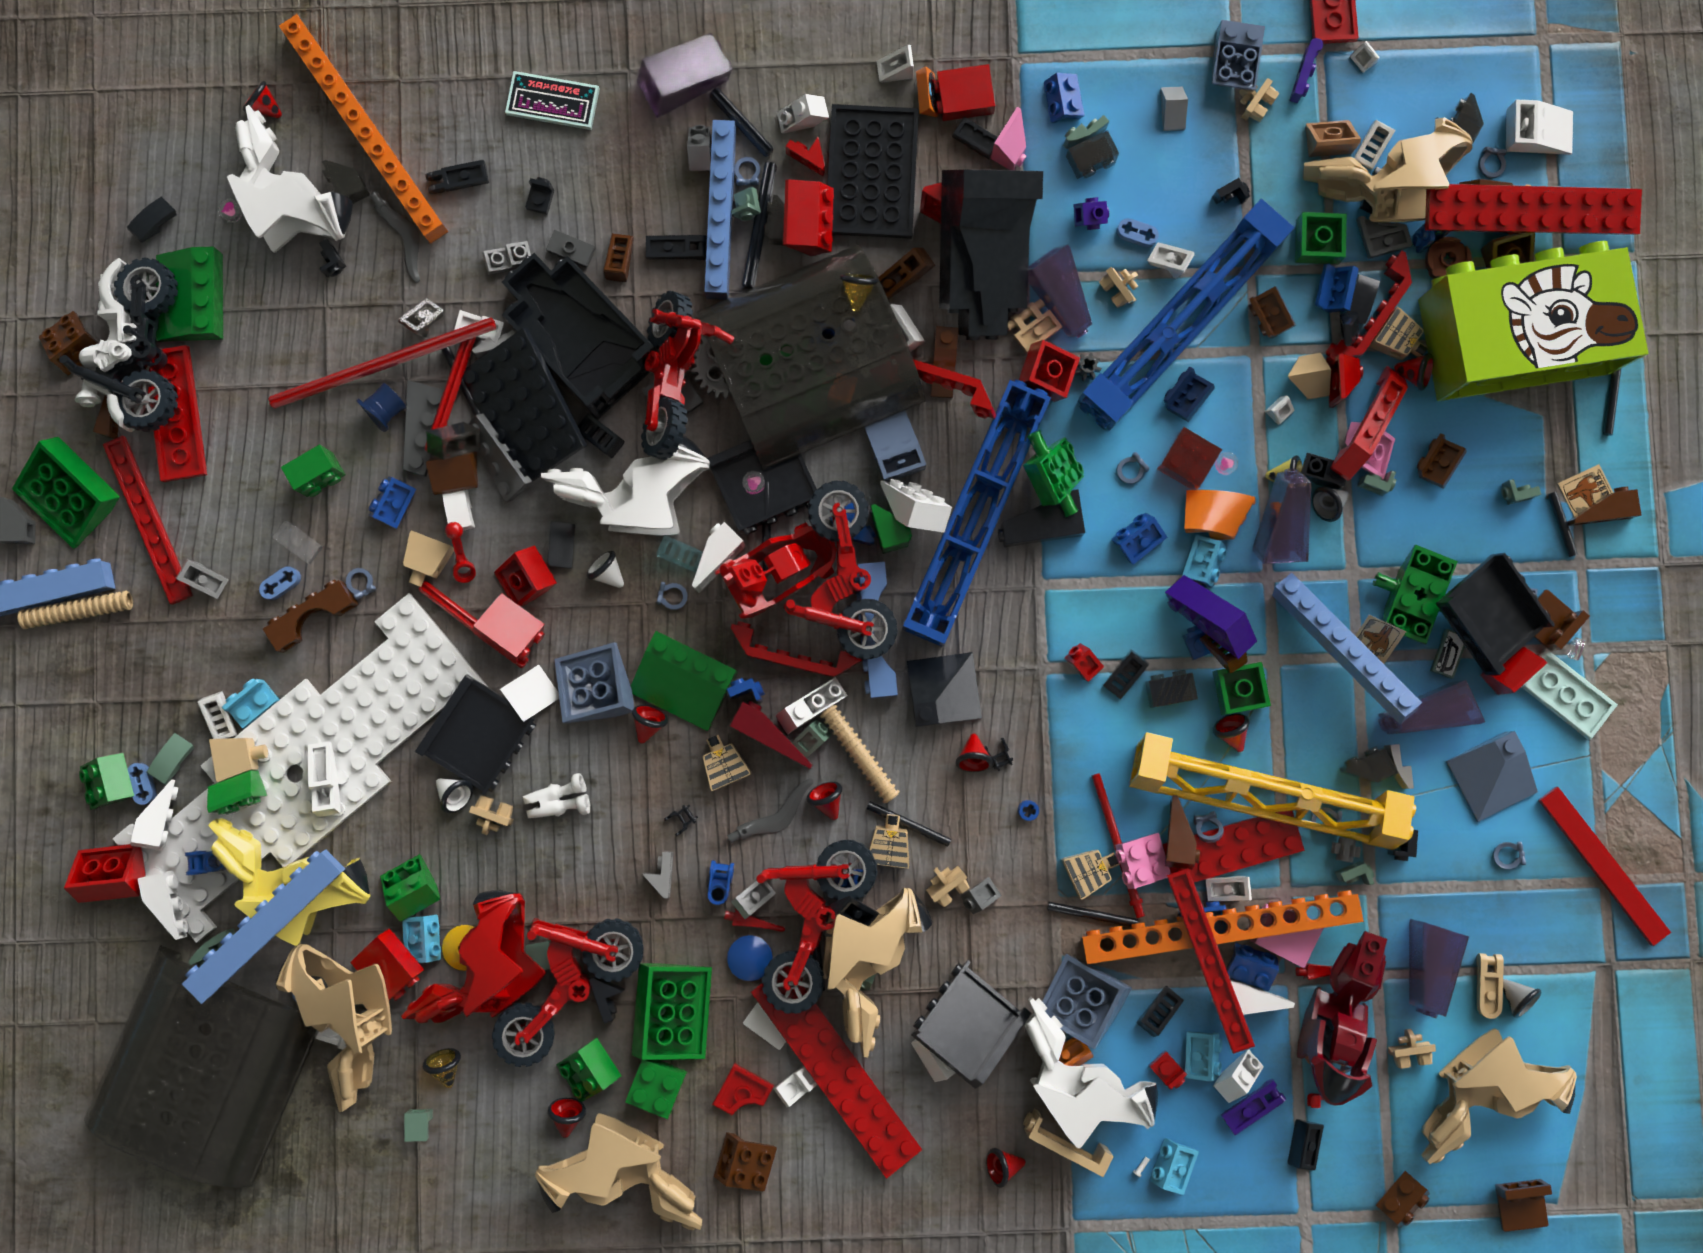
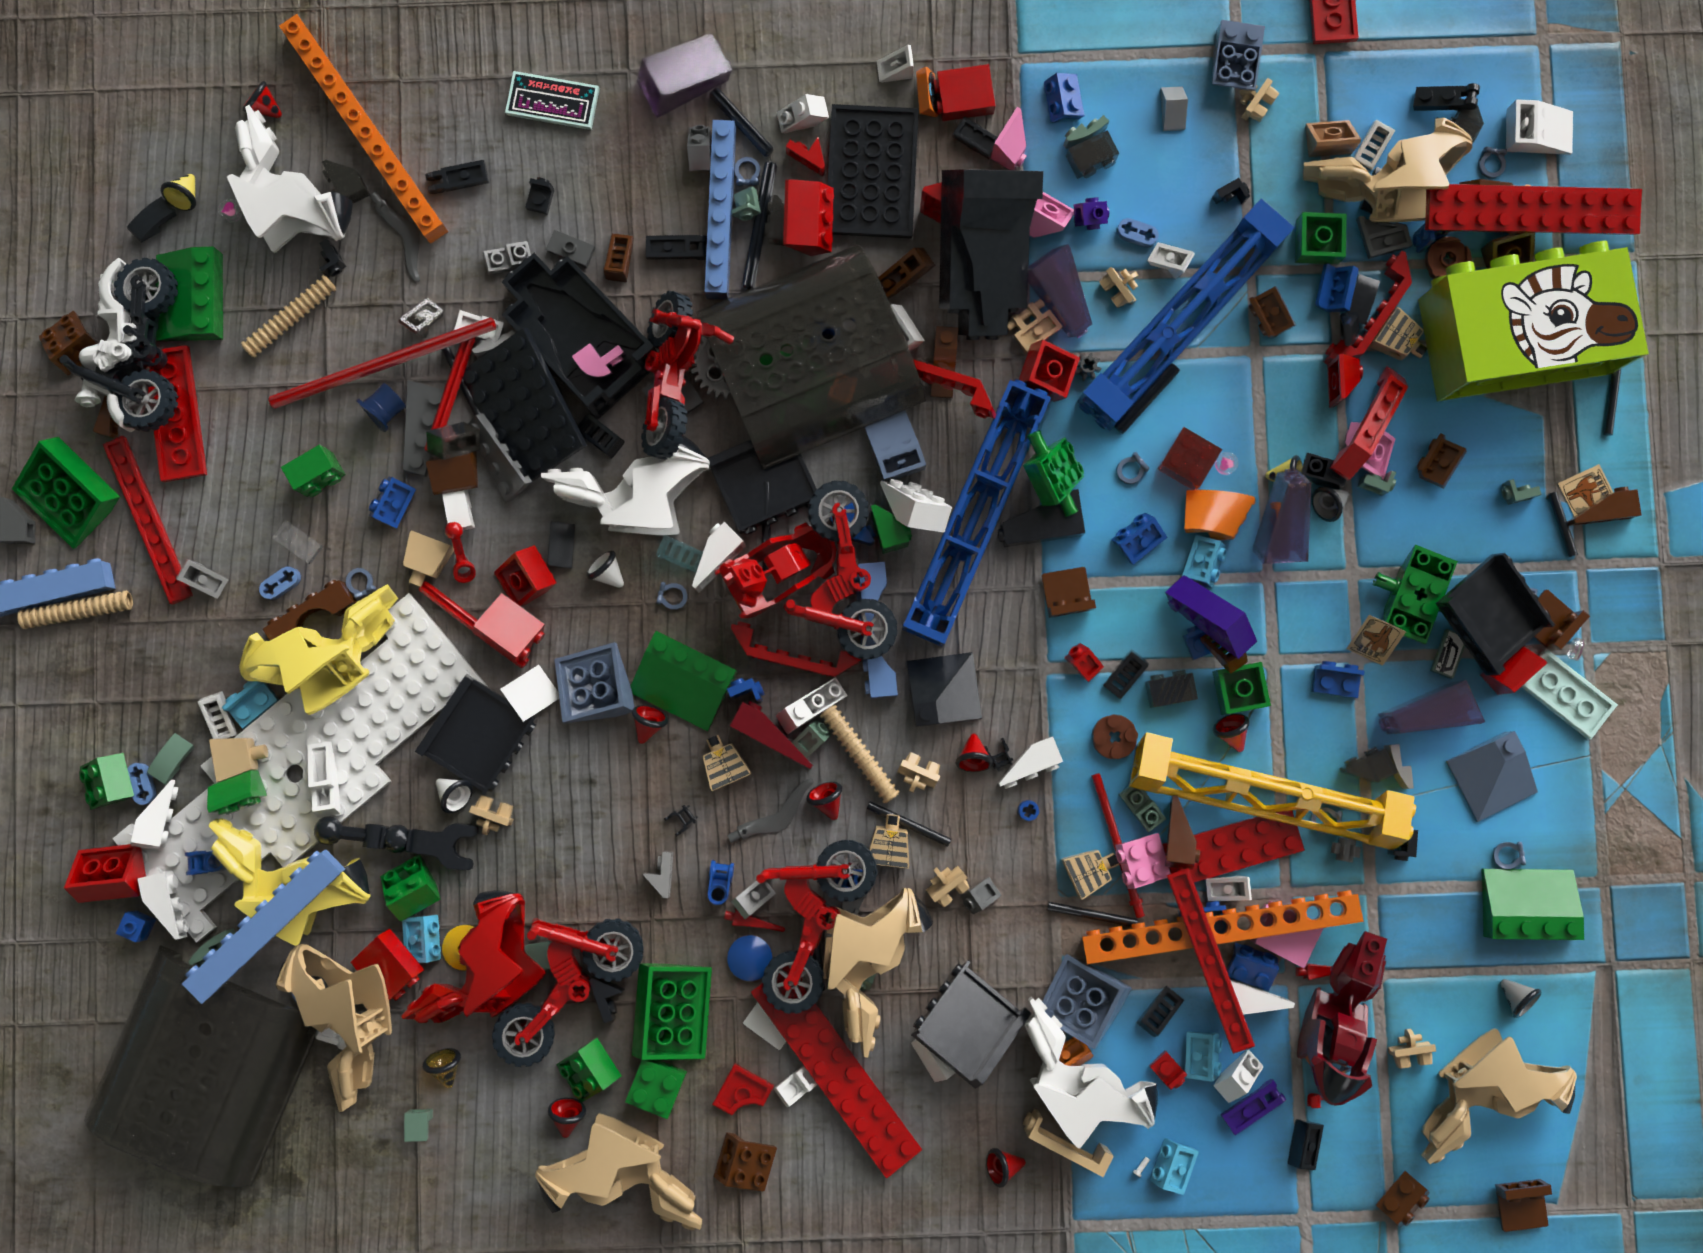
white piece [523,773,590,819] -> none
clear tile [743,471,765,494] -> none
black slope [830,896,879,926] -> none
clear yellow hat [840,273,878,311] -> none
dark blue bracket [1164,367,1215,422] -> none
sand blue piece [1194,811,1224,843] -> none
white slope [1265,395,1294,425] -> none
medium blue brick [1272,573,1422,725] -> none
tan slope [1287,353,1331,400] -> none
dark purple plate [1289,38,1323,103] -> none
sand green bracket [1335,861,1374,886] -> none
white slope [1350,41,1380,73] -> none
hat [1394,353,1433,391] -> none
clear purple slope [1409,919,1469,1018] -> none
tan plate [1476,953,1504,1019] -> none
red tile [1538,787,1671,946] -> none
none -> blue brick [115,910,156,942]
none -> light yellow hat [160,174,196,211]
none -> light yellow piece [239,584,398,715]
none -> tan piece [241,275,336,358]
none -> black piece [314,816,479,870]
none -> bright pink brick [572,343,625,378]
none -> tan hips [897,752,940,793]
none -> white slope [997,736,1063,789]
none -> bright pink slope [1029,192,1074,238]
none -> reddish brown bracket [1041,567,1096,618]
none -> copper plate [1092,714,1138,759]
none -> black axle [1115,363,1180,434]
none -> sand green slope [1118,786,1166,832]
none -> blue bracket [1312,661,1365,698]
none -> black plate [1413,83,1480,111]
none -> slope [1482,869,1584,940]

